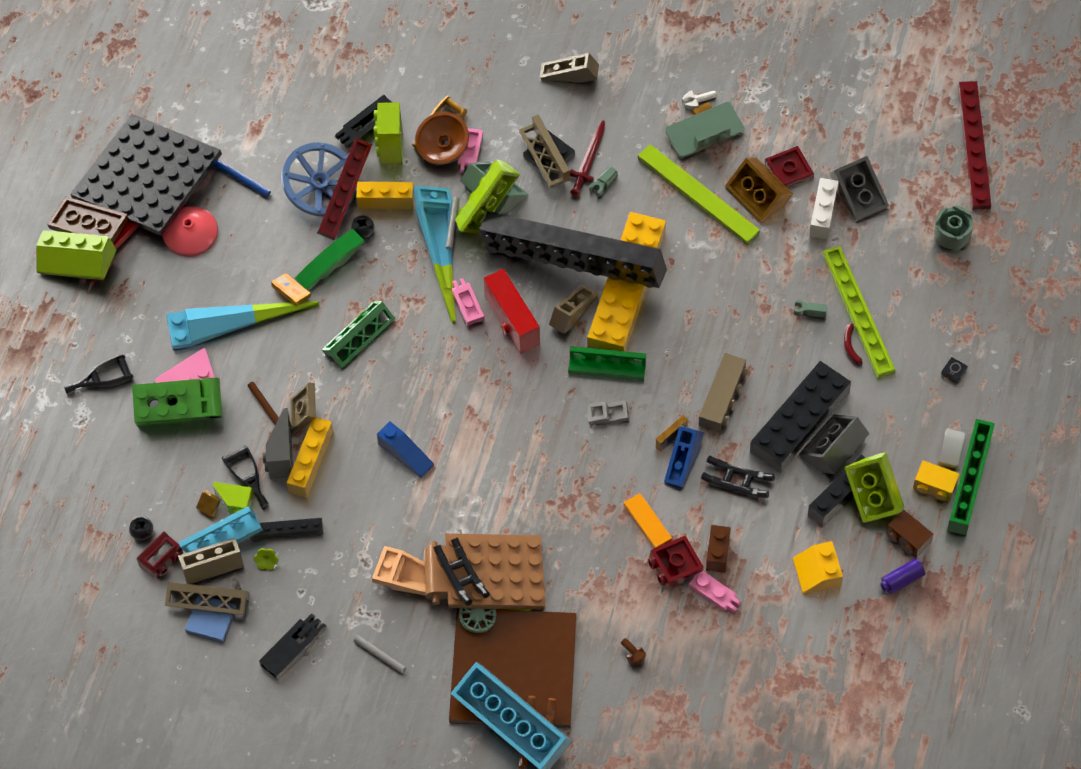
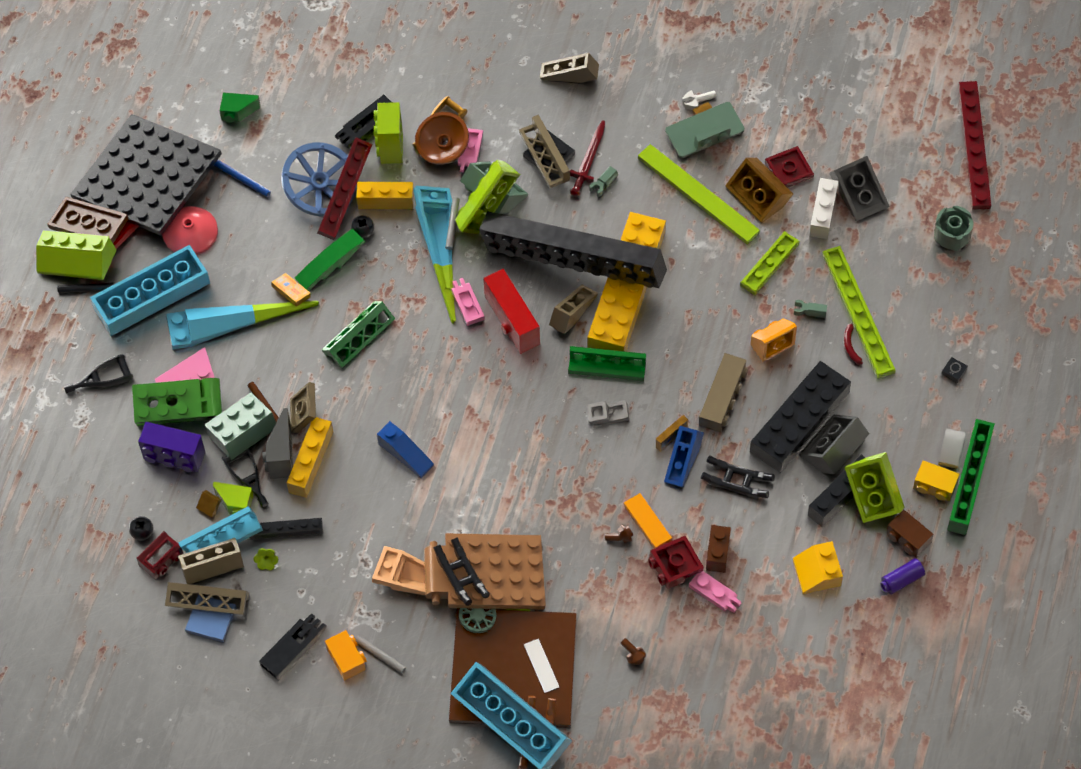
none -> black bar [57,282,114,293]
none -> medium azure brick [90,245,210,336]
none -> dark purple brick [138,422,206,472]
none -> sand green brick [204,392,276,460]
none -> green slope [219,92,261,122]
none -> light orange brick [325,630,367,681]
none -> white sticker [524,639,559,693]
none -> reddish brown plate [605,524,634,543]
none -> lime tile [740,231,800,295]
none -> light orange slope [750,318,797,362]

